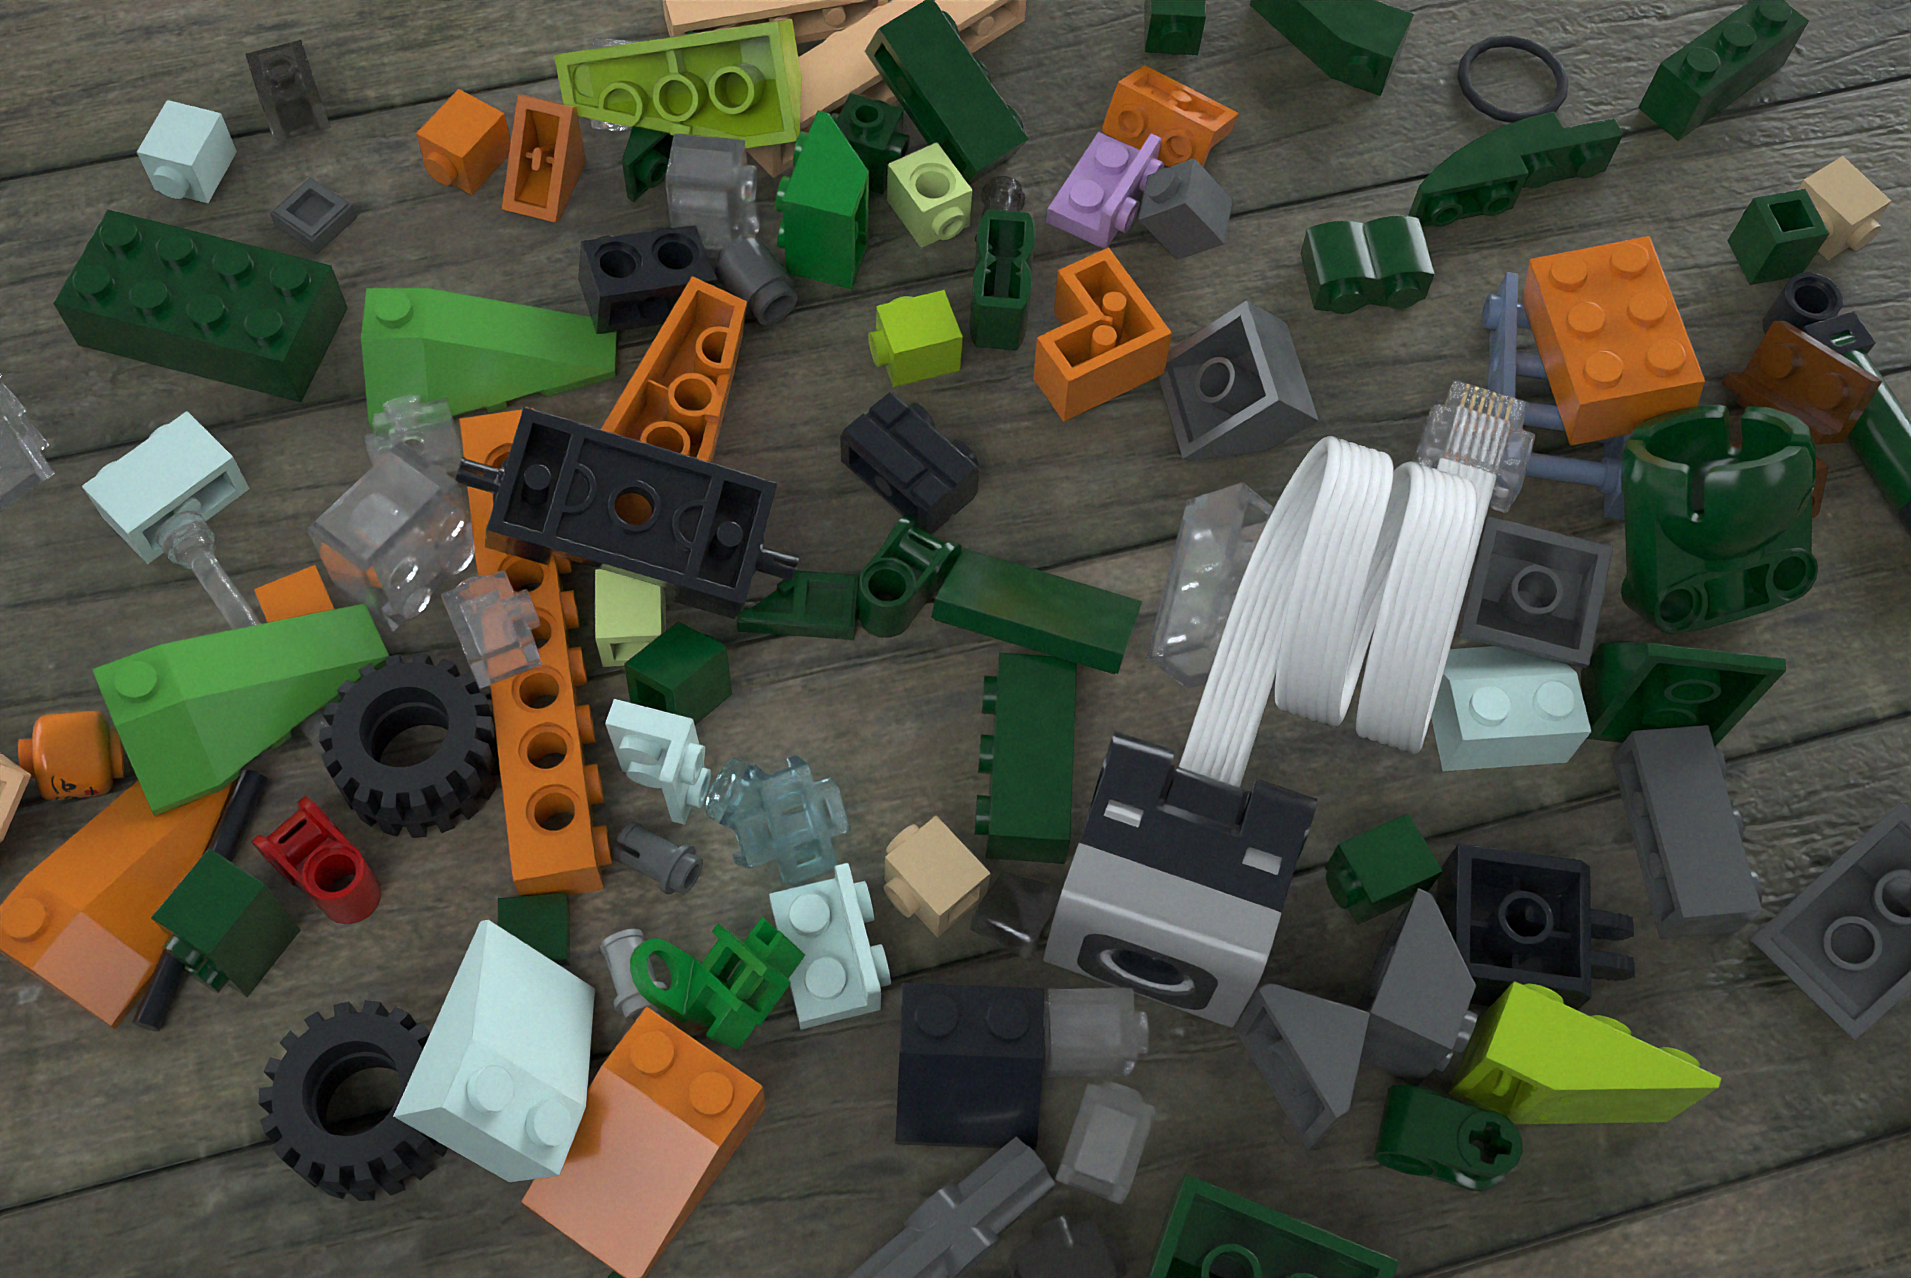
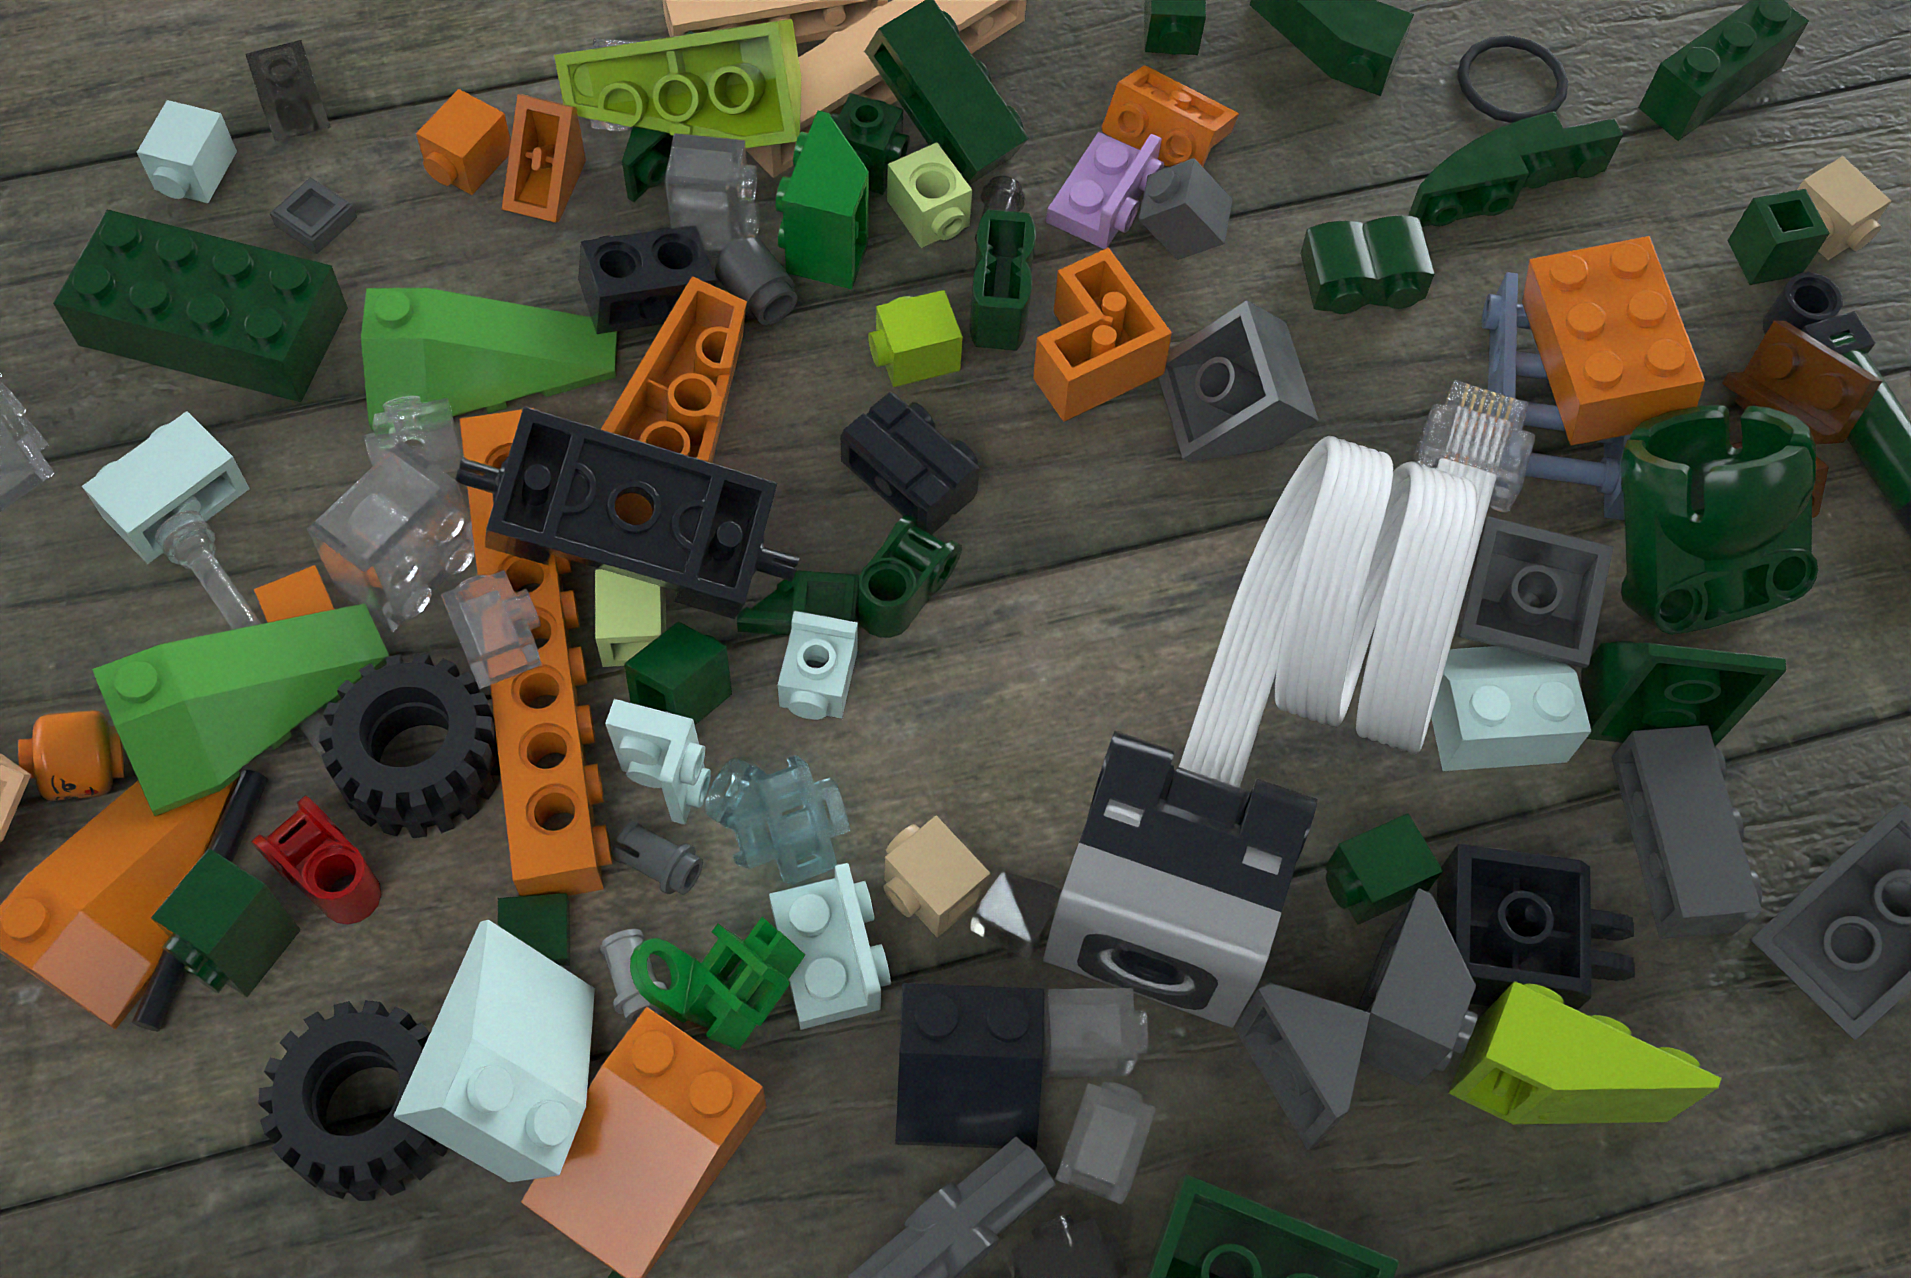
dark green tile [931,548,1142,675] -> none
dark green brick [974,652,1077,864] -> none
clear brick [1146,482,1274,688] -> none
dark green piece [1374,1085,1523,1192] -> none
none -> light aqua brick [778,611,858,720]

